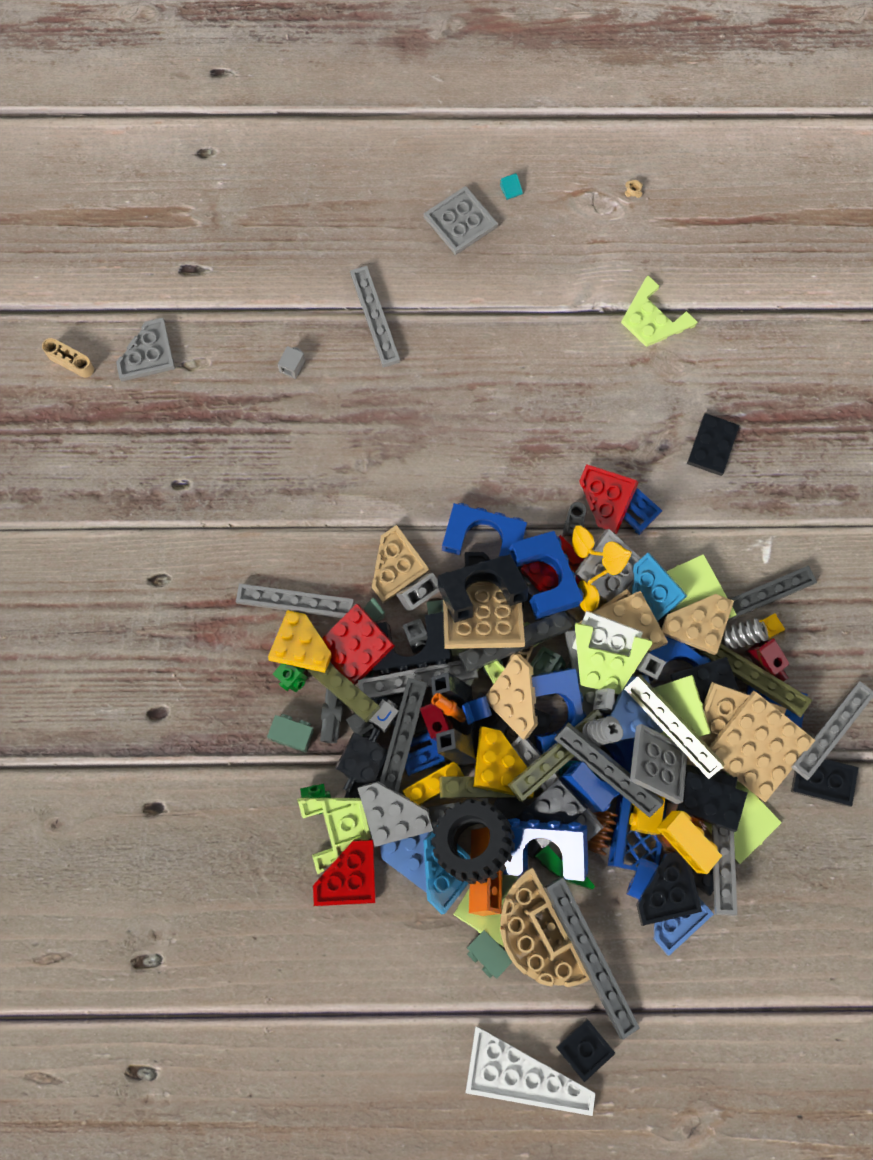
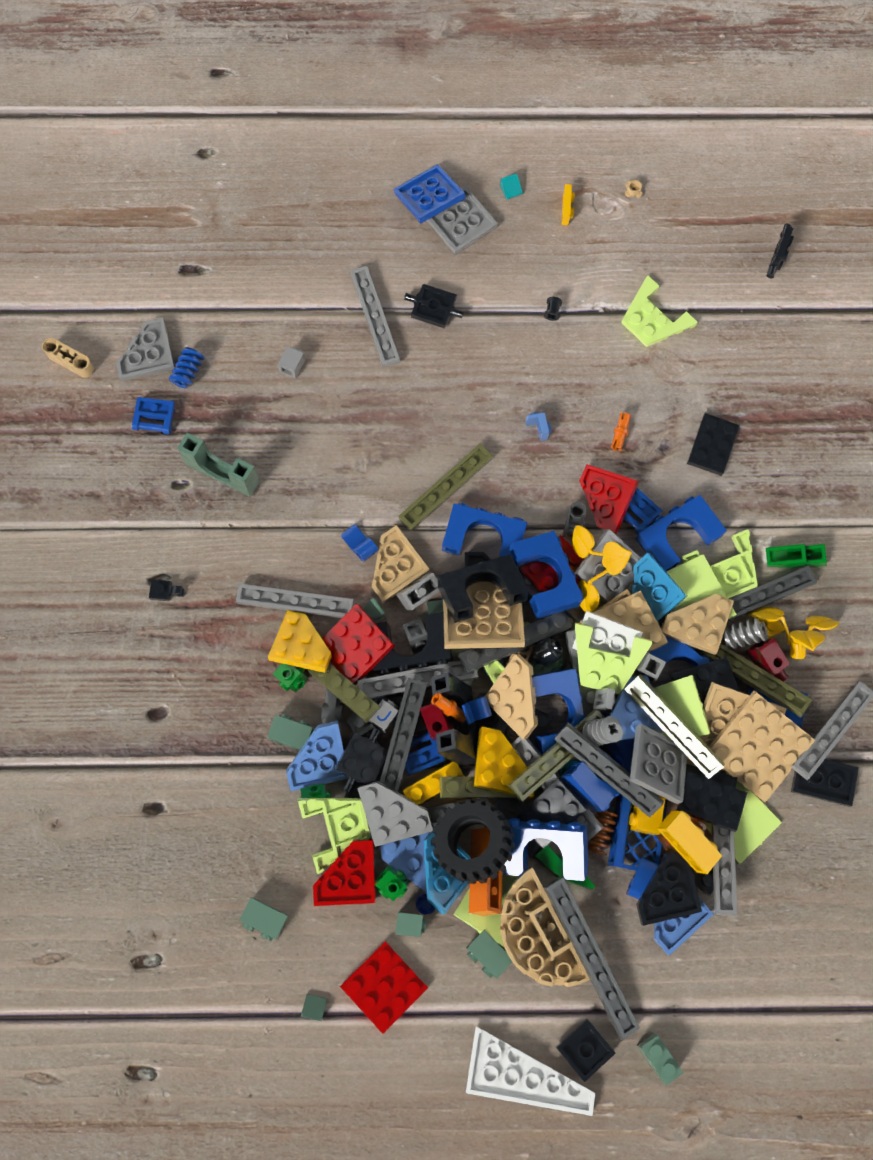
none -> blue plate [132,397,175,435]
none -> black plate [149,580,185,601]
none -> blue piece [169,347,205,389]
none -> sand green arch [177,433,260,497]
none -> sand green brick [239,898,289,941]
none -> medium blue plate [286,721,348,791]
none -> sand green slope [301,994,327,1021]
none -> red plate [340,941,428,1034]
none -> blue panel [341,524,379,562]
none -> green brick [375,864,408,901]
none -> blue plate [393,164,466,224]
none -> sand green brick [395,912,427,937]
none -> olive plate [398,444,493,531]
none -> black plate [404,284,464,329]
none -> clear blue wheel [416,894,435,915]
none -> medium blue bracket [525,412,551,441]
none -> black head [533,637,563,666]
none -> black bush [544,297,562,321]
none -> yellow plate [561,184,575,225]
none -> orange pin [610,412,632,451]
none -> blue arch [636,495,727,571]
none -> sand green brick [636,1033,683,1086]
none -> yellowish green wing [680,529,758,599]
none -> yellow plant [748,606,840,659]
none -> black plate [766,223,794,279]
none -> green slope [766,544,827,568]

